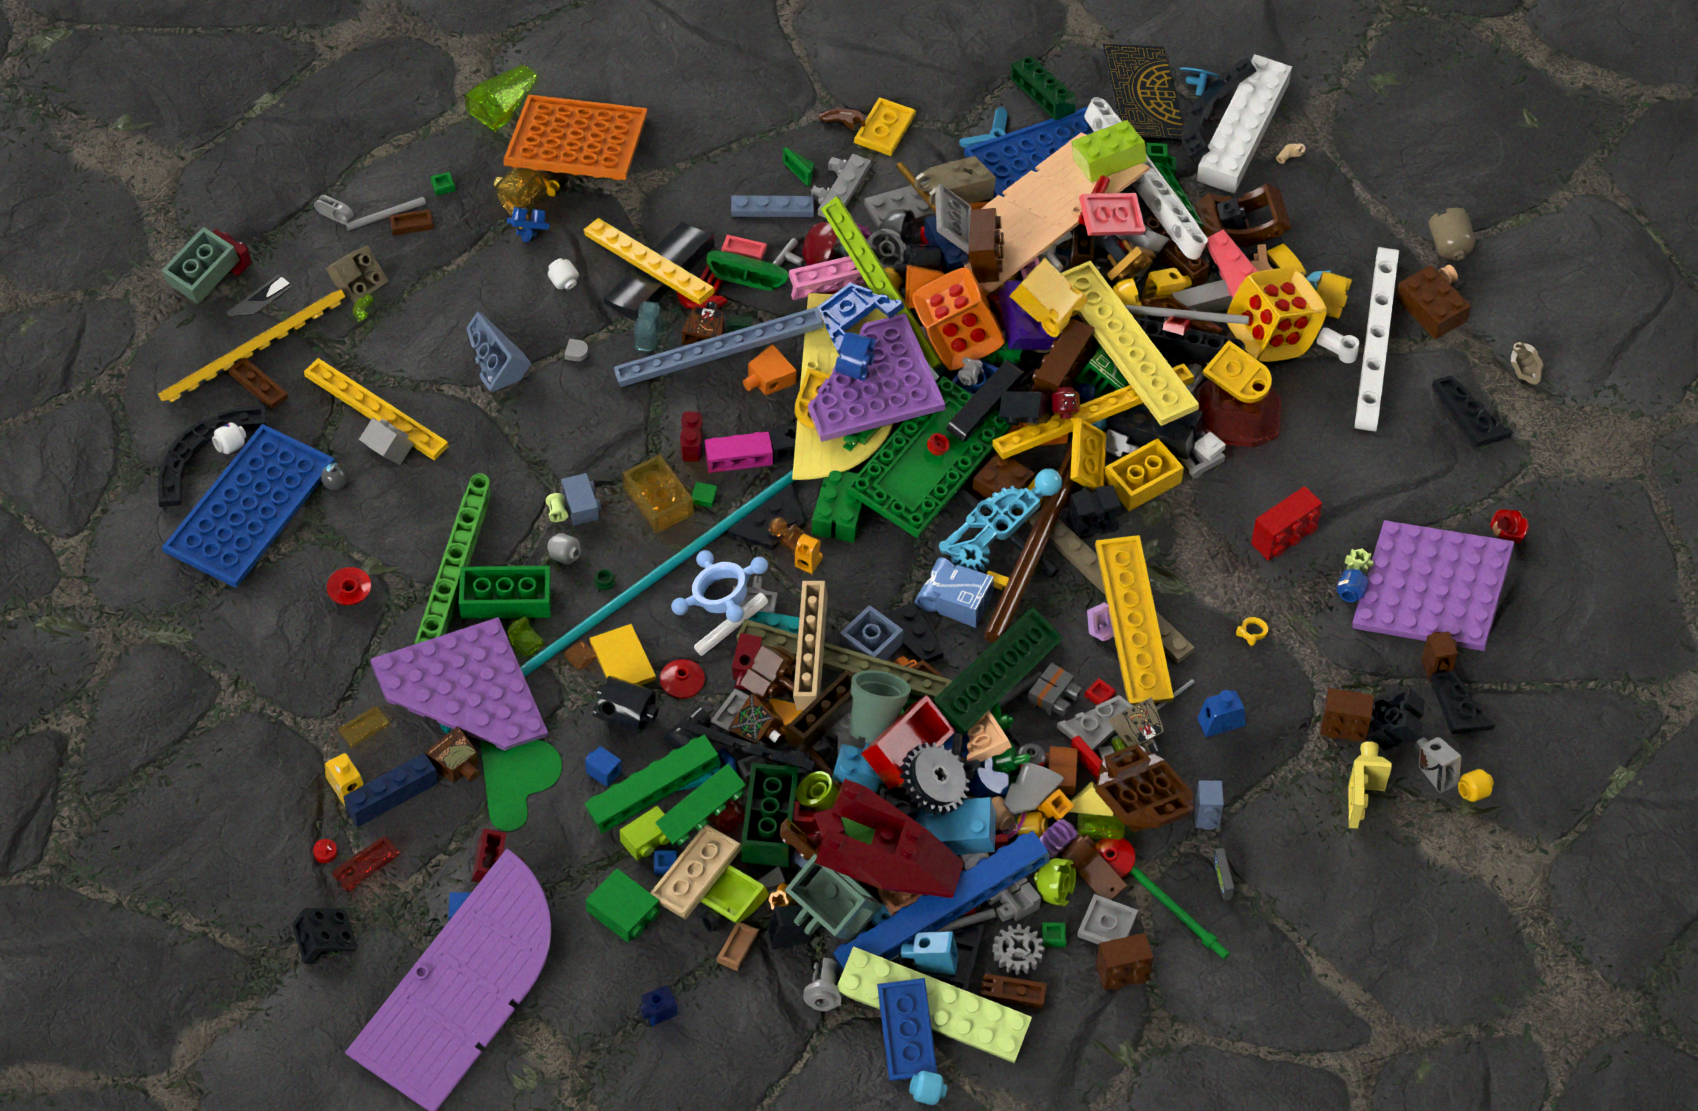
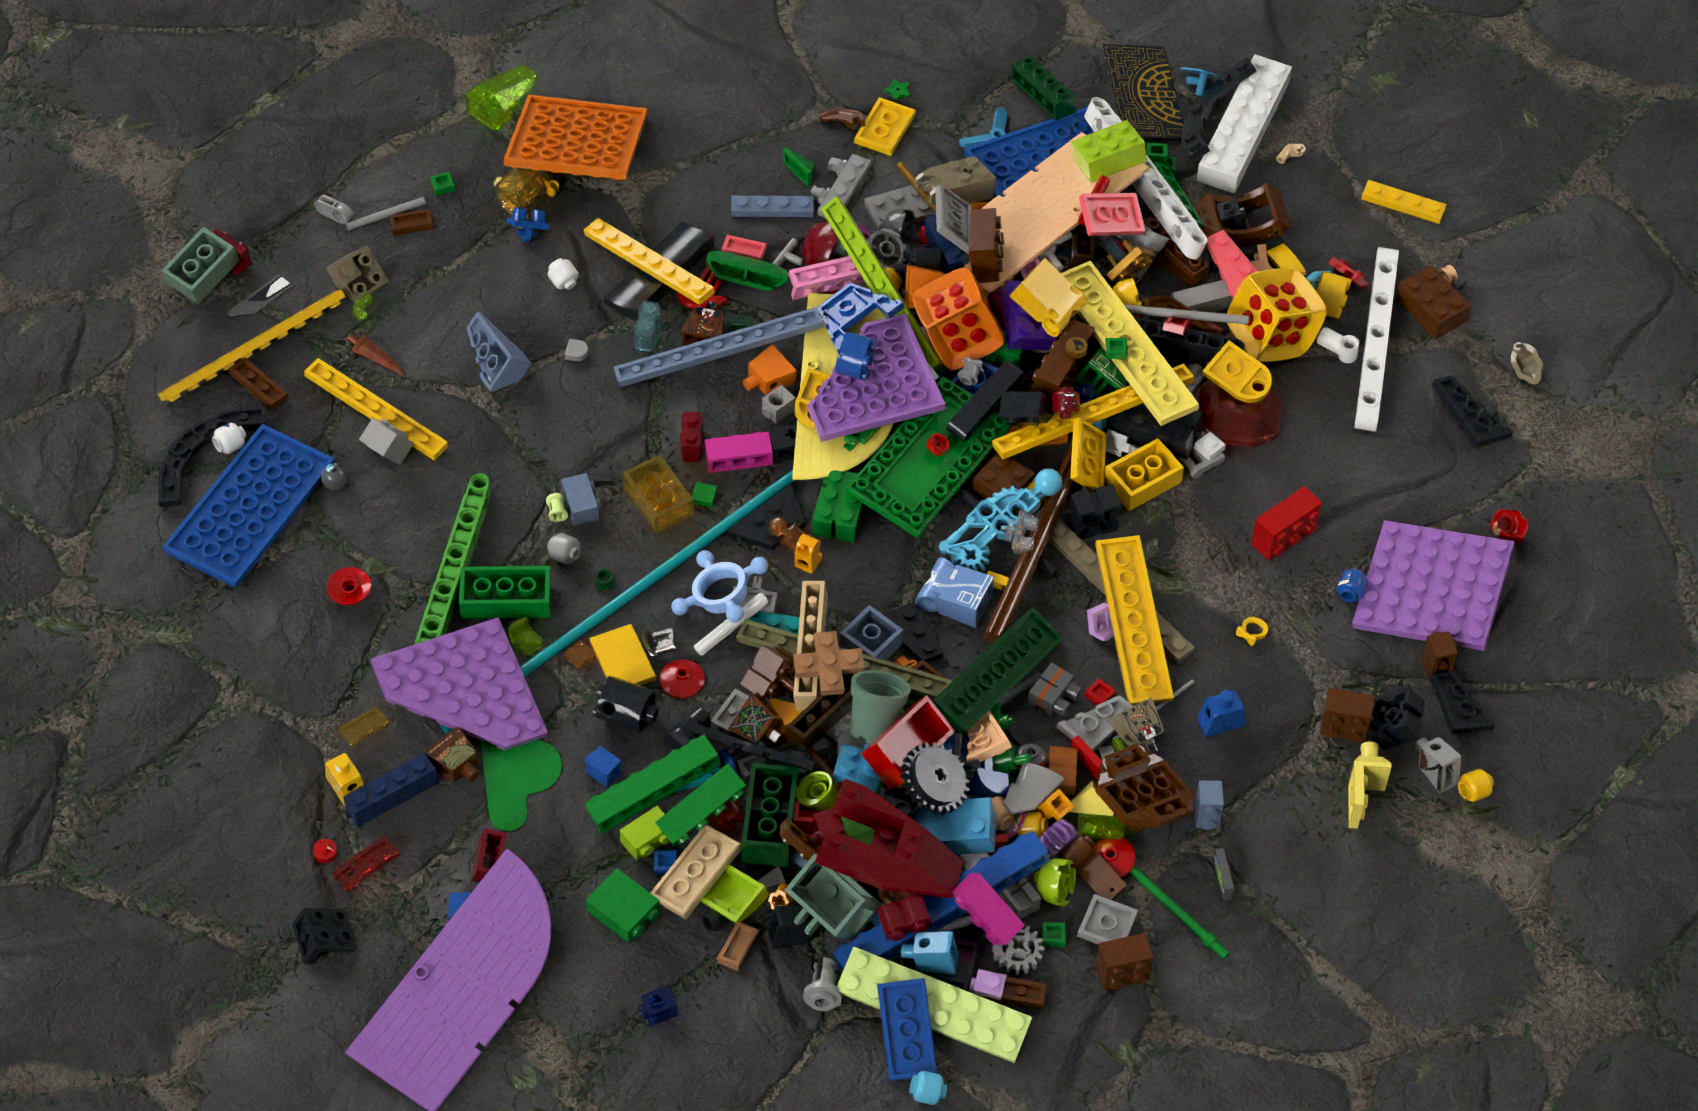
dark red torso [732,633,763,691] -> none
yellow torso [1140,268,1192,302] -> none
yellowish green gear [1345,548,1373,575] -> none
dark tan cylinder [1428,208,1475,261] -> none
none -> copper bar [347,334,405,377]
none -> clear smoke plate [643,628,677,656]
none -> light grey brick [762,385,796,424]
none -> medium nougat plate [793,631,864,696]
none -> dark red brick [876,894,932,941]
none -> green plate [885,79,910,100]
none -> dark pink brick [952,873,1025,945]
none -> lavender bracket [969,969,1006,1000]
none -> clear hips [1000,510,1039,554]
none -> pearl gold tile [1065,337,1088,358]
none -> green tile [1105,338,1128,359]
none -> red wing [1328,257,1370,291]
none -> yellow plate [1361,180,1447,224]

